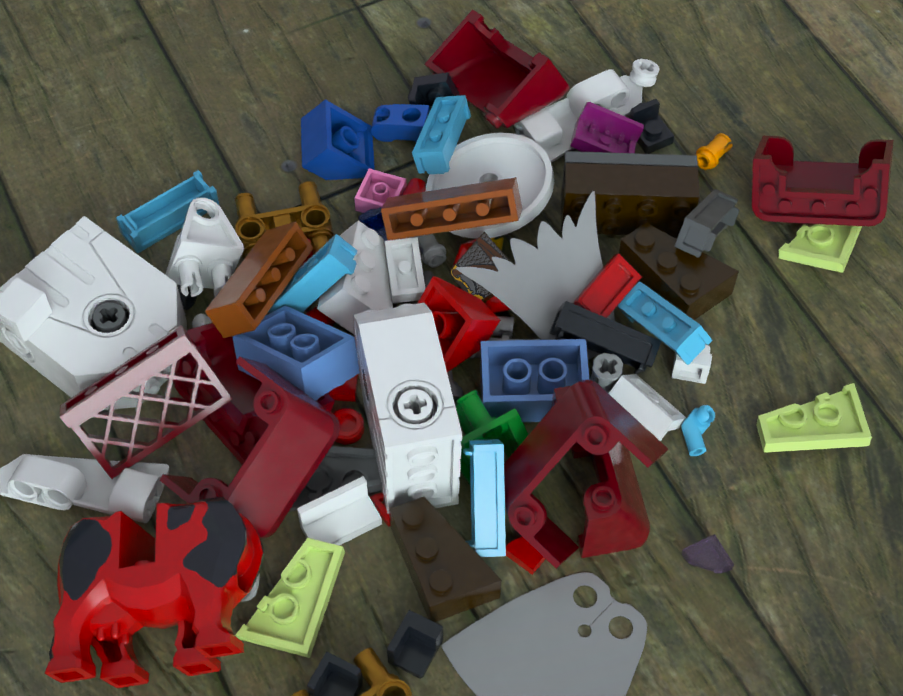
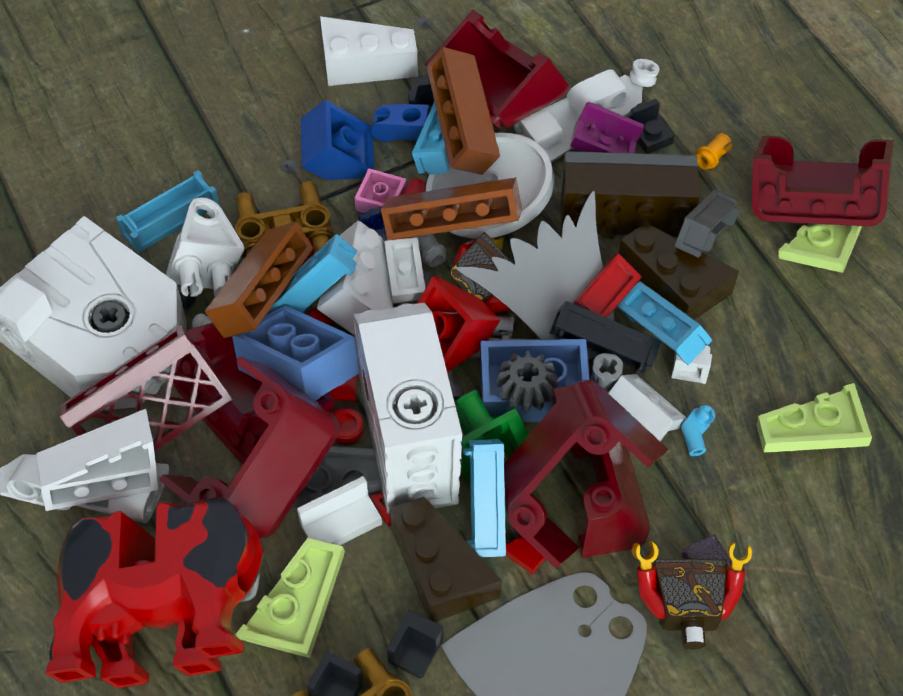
none -> white wedge [36,409,159,511]
none -> white wedge [320,16,418,86]
none -> dark orange brick [427,47,500,175]
none -> dark grey gear [496,350,558,413]
none -> torso [632,541,752,650]

